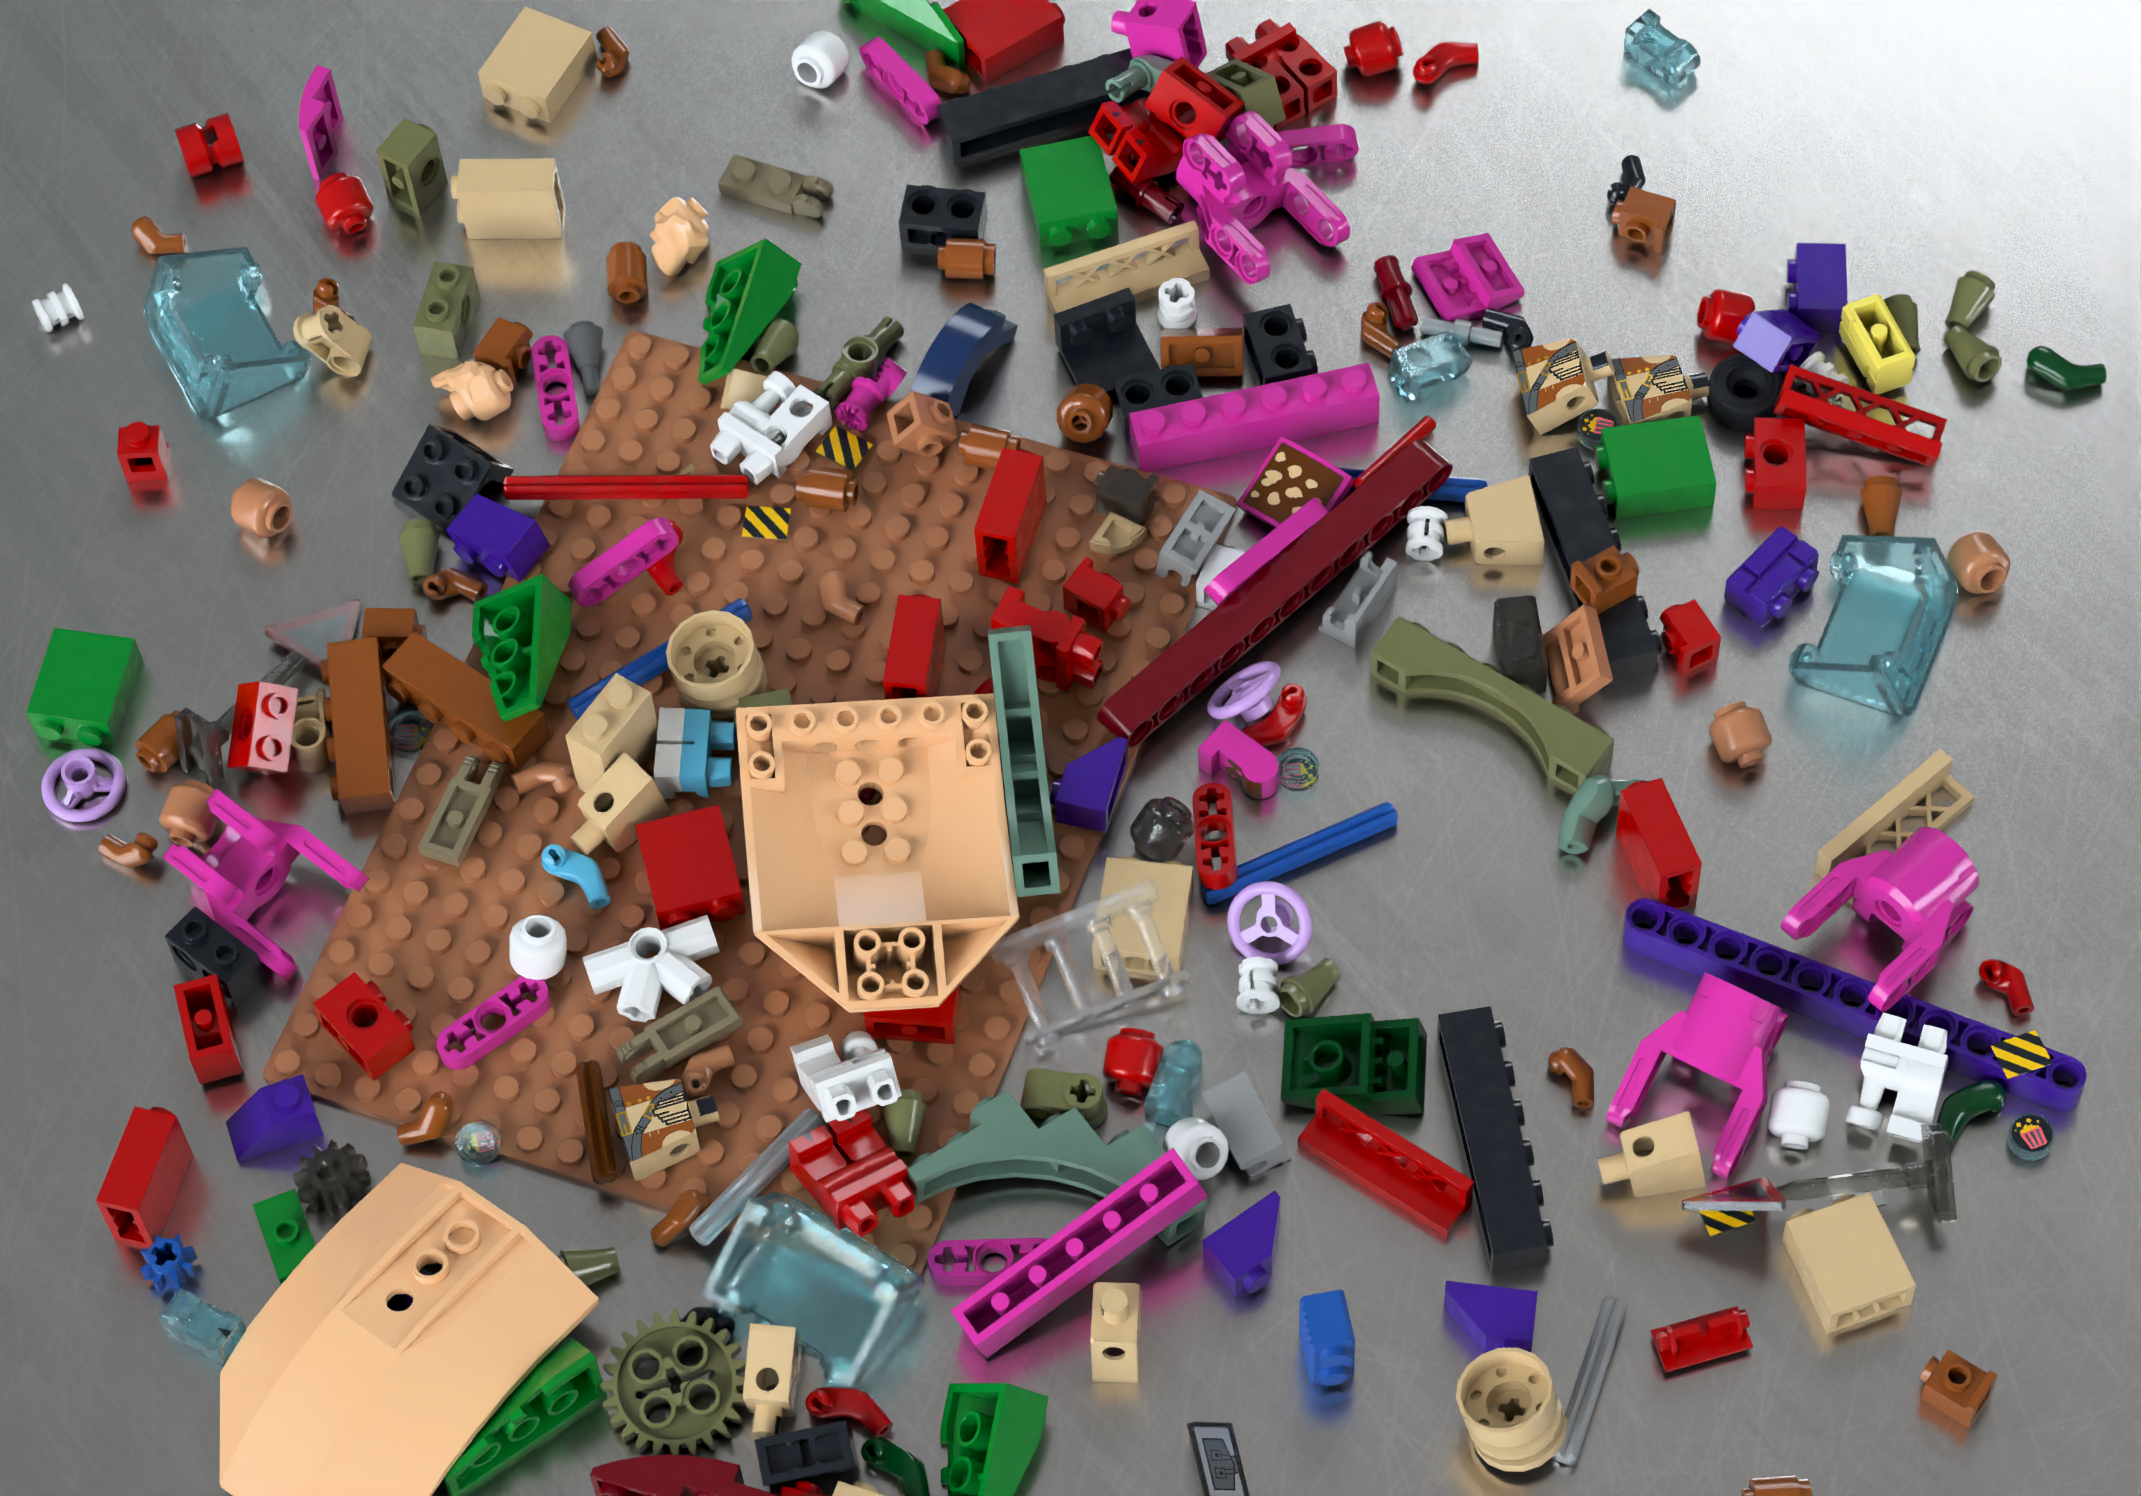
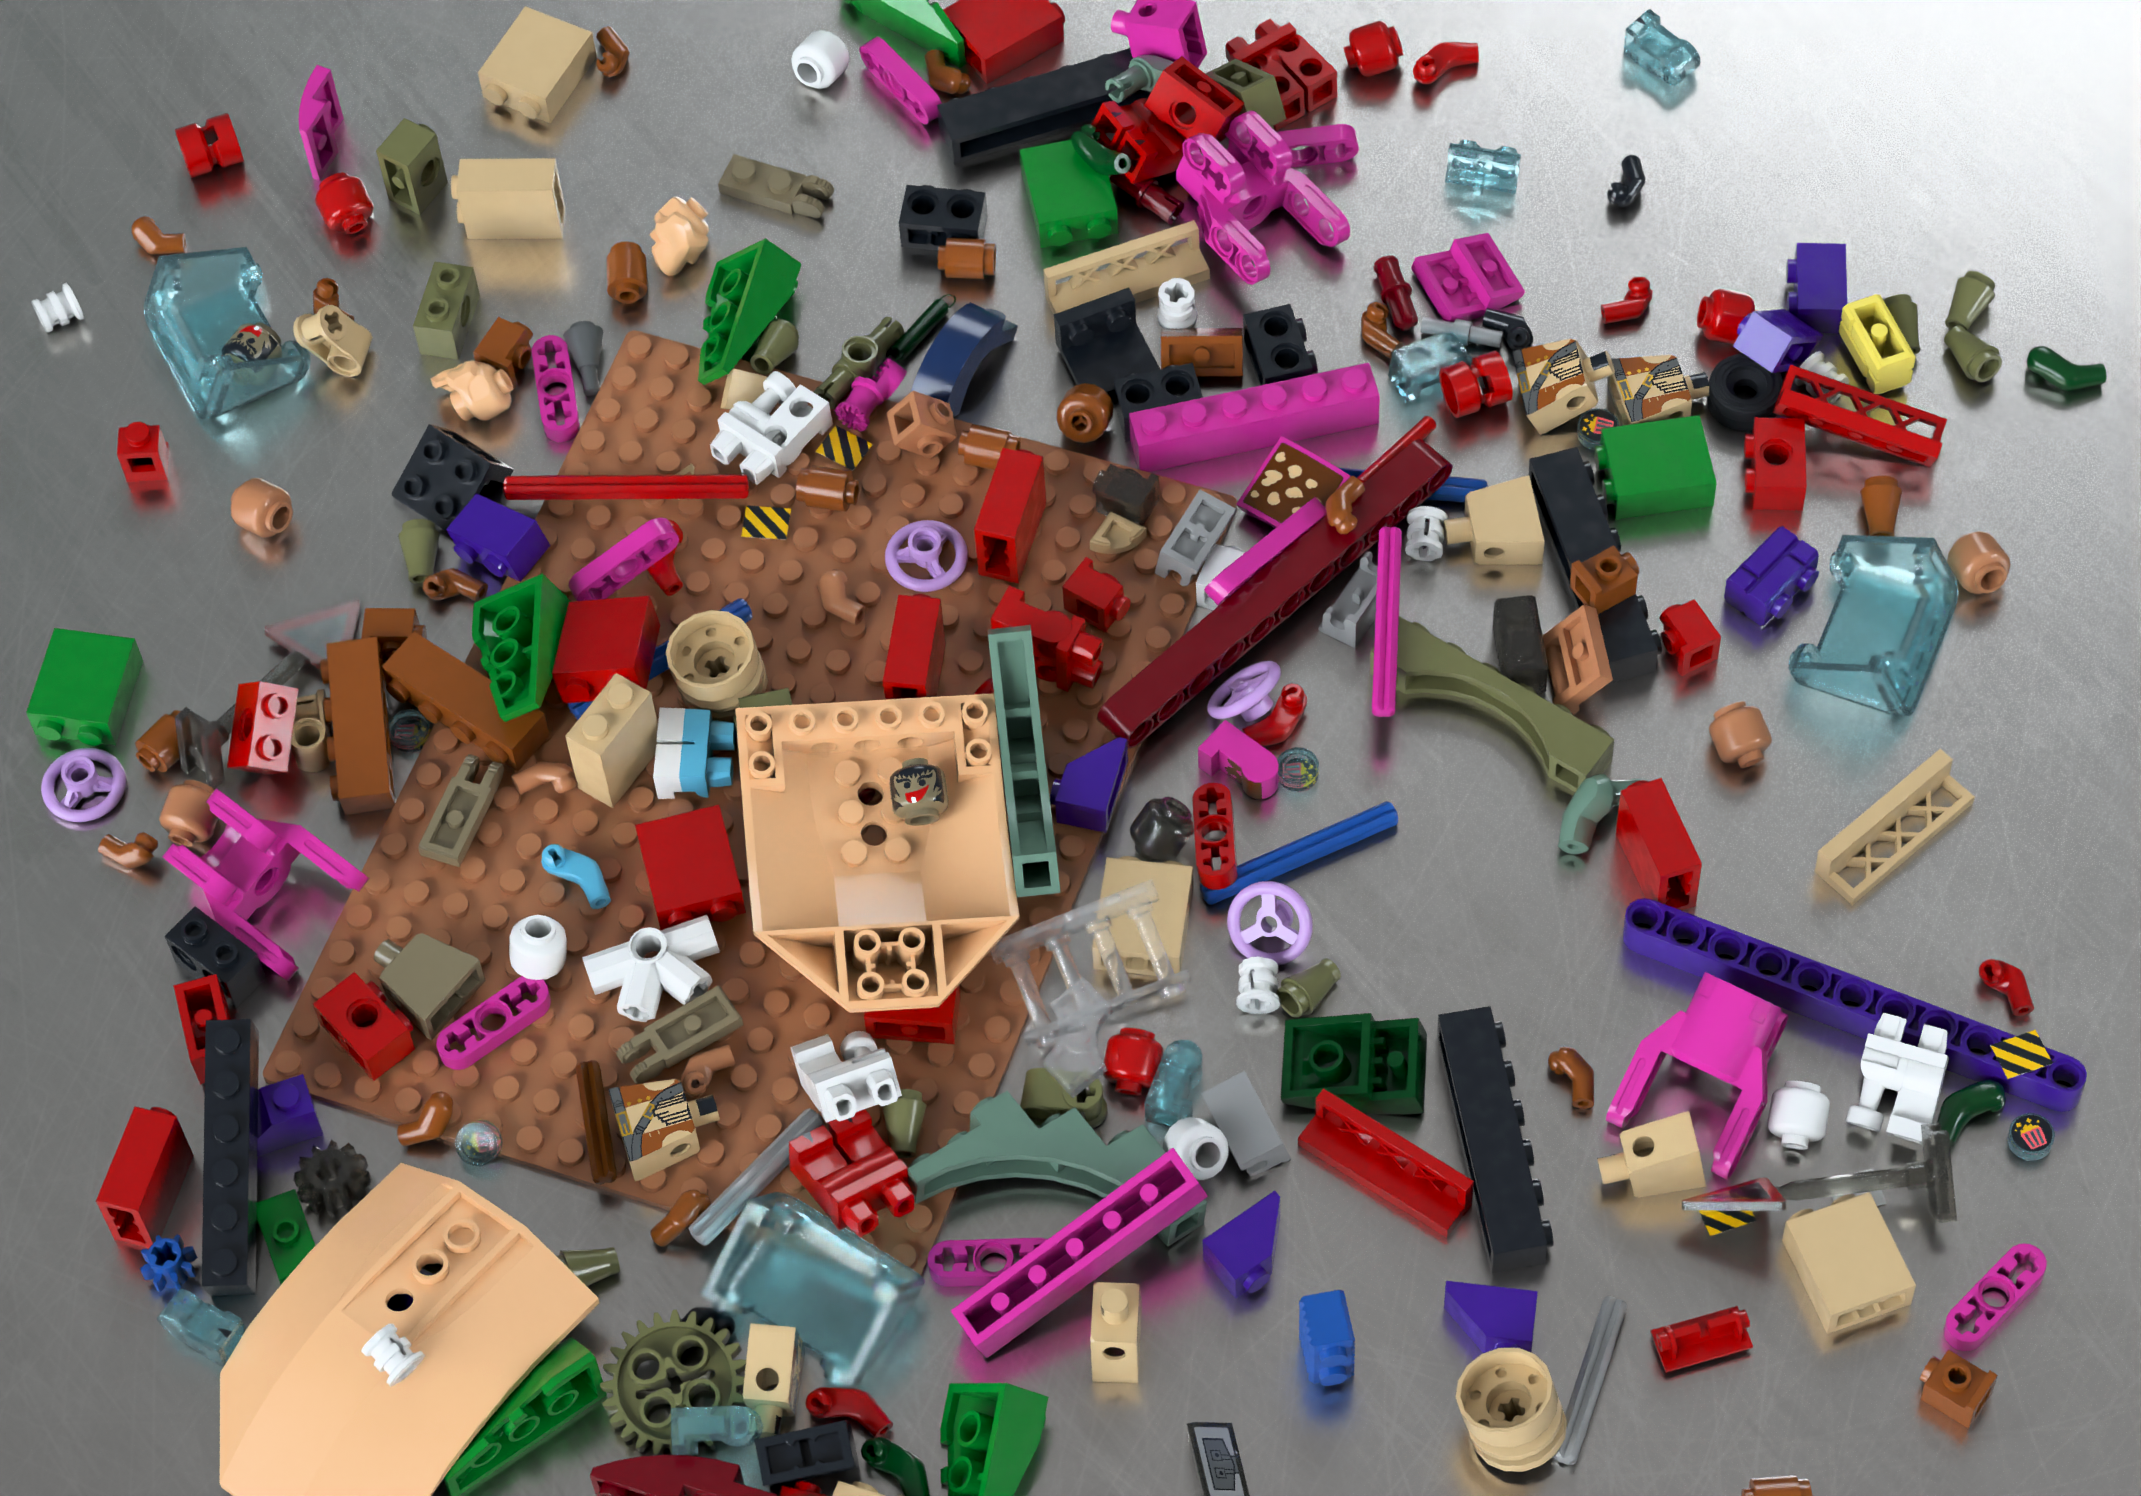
tan torso [569,752,671,855] -> none
dark orange brick [1611,186,1676,254] -> none
dark pink piece [1781,827,1979,1012] -> none
none -> black brick [202,1019,259,1296]
none -> head [221,322,282,383]
none -> white bush [361,1324,425,1387]
none -> dark tan torso [374,933,485,1040]
none -> red brick [552,595,661,703]
none -> clear light blue leg [671,1406,763,1455]
none -> lavender piece [885,520,968,592]
none -> dark green piece [886,294,956,362]
none -> dark tan head [889,758,948,826]
none -> clear tile [1043,977,1113,1098]
none -> dark green arm [1071,124,1131,175]
none -> dark orange arm [1325,476,1365,534]
none -> dark pink axle [1372,526,1402,717]
none -> red wheel [1439,350,1513,419]
none -> clear light blue hips [1445,139,1521,195]
none -> red arm [1601,277,1653,324]
none -> dark pink beam [1944,1243,2047,1351]

